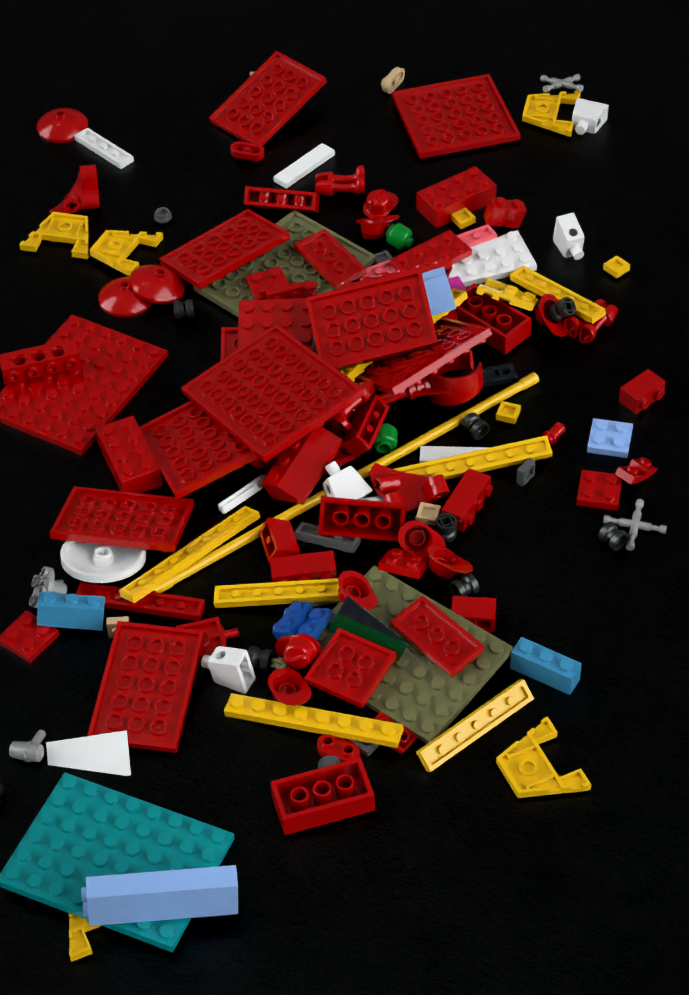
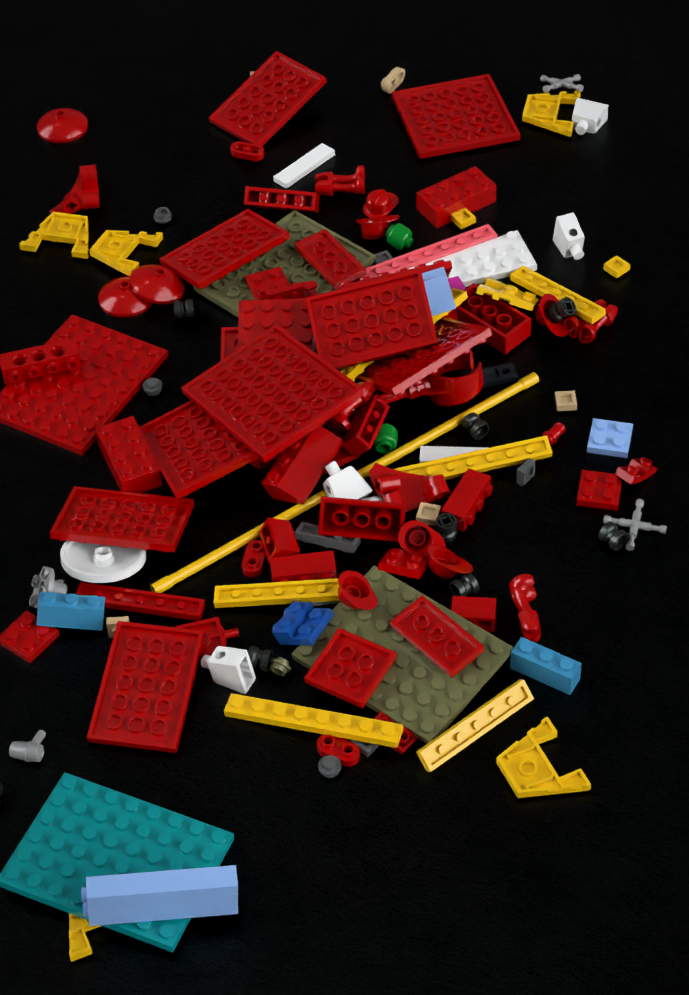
white sticker [46,730,131,776] -> none
white tile [74,128,134,169] -> none
yellow tile [119,506,260,603] -> none
white axle [218,474,266,514] -> none
red piece [268,668,312,706] -> none
red brick [270,757,375,836] -> none
red piece [275,634,322,669] -> none
sticker [328,596,409,662] -> none
red plate [390,230,472,271] -> none
red brick [483,197,527,228] -> none
yellow plate [496,401,521,424] -> none
red brick [619,369,665,414] -> none
none -> dark grey plate [143,378,162,396]
none -> red plate [241,540,267,578]
none -> red piece [509,574,541,643]
none -> tan plate [555,390,577,411]

